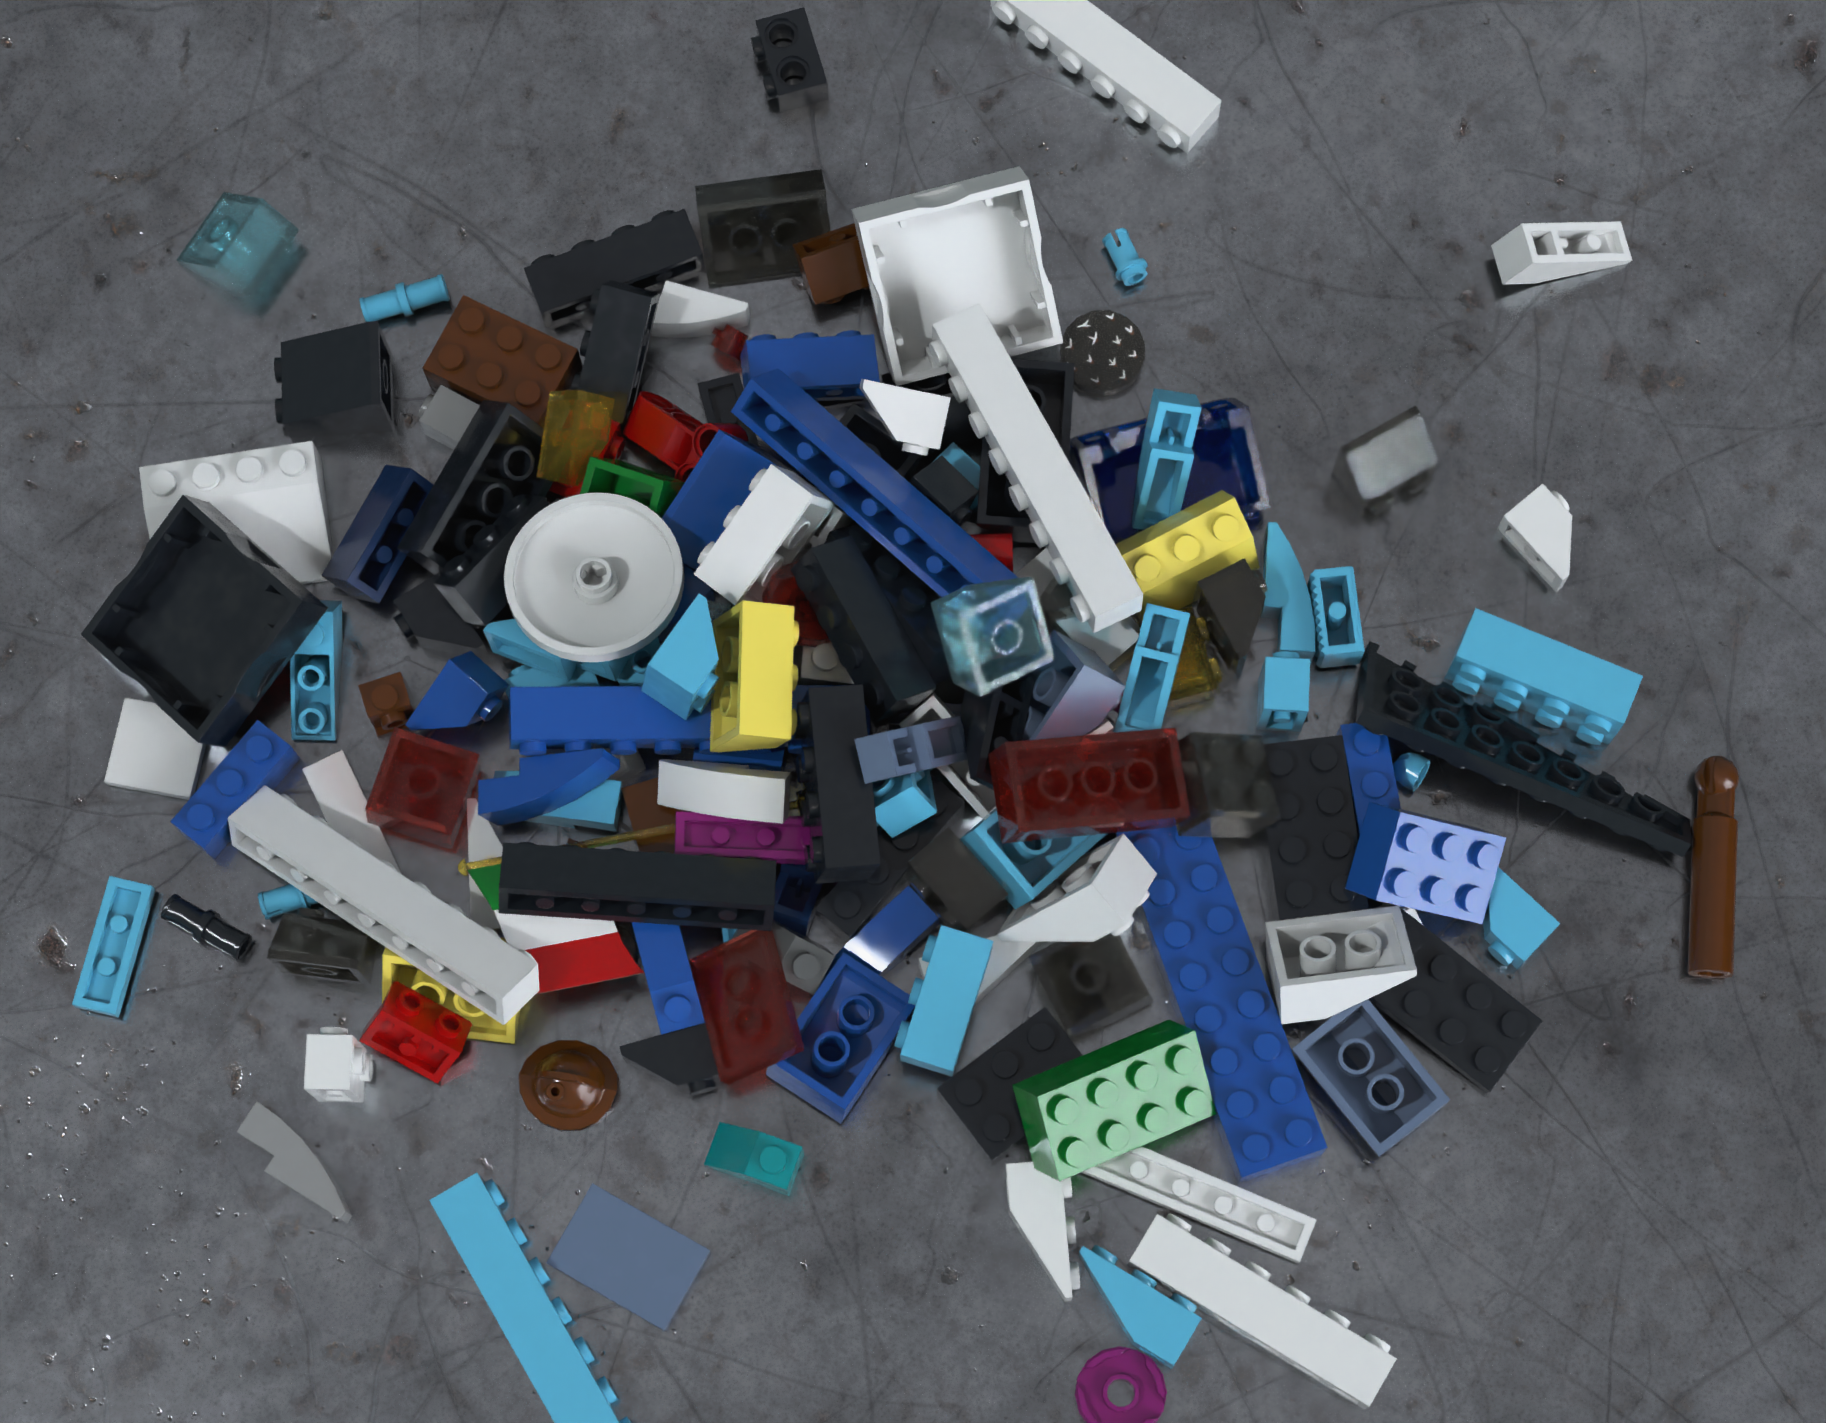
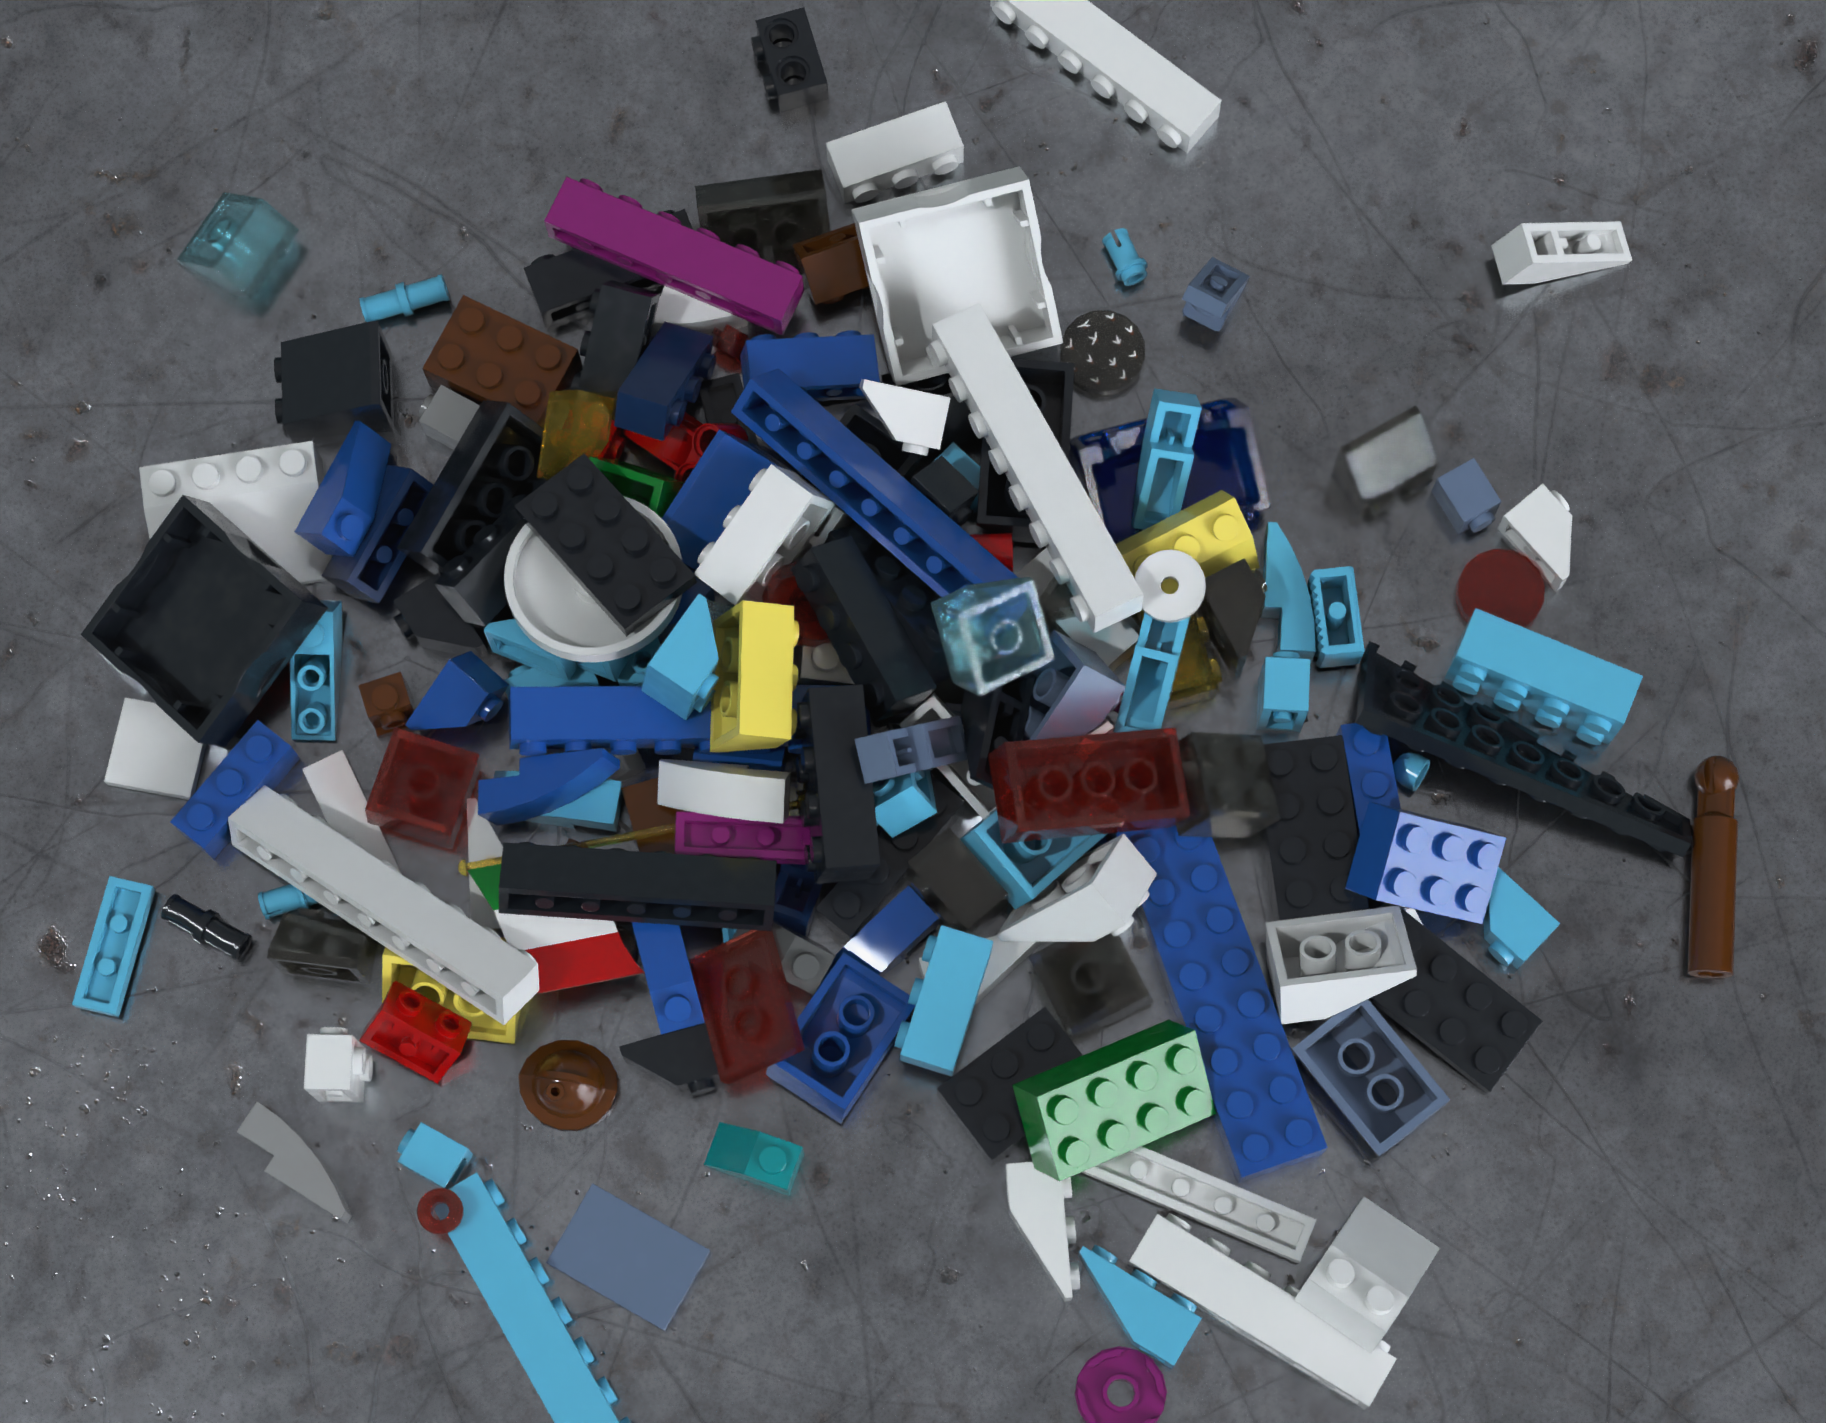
none -> blue slope [294,421,392,557]
none -> medium azure brick [397,1122,473,1191]
none -> clear red plate [417,1188,464,1235]
none -> black plate [514,454,697,637]
none -> magenta brick [544,176,804,336]
none -> dark blue brick [614,321,717,441]
none -> white brick [826,101,964,204]
none -> white piece [1135,550,1206,623]
none -> sand blue slope [1182,257,1250,331]
none -> white slope [1294,1196,1440,1353]
none -> sand blue brick [1431,458,1502,535]
none -> clear red tile [1456,549,1545,628]

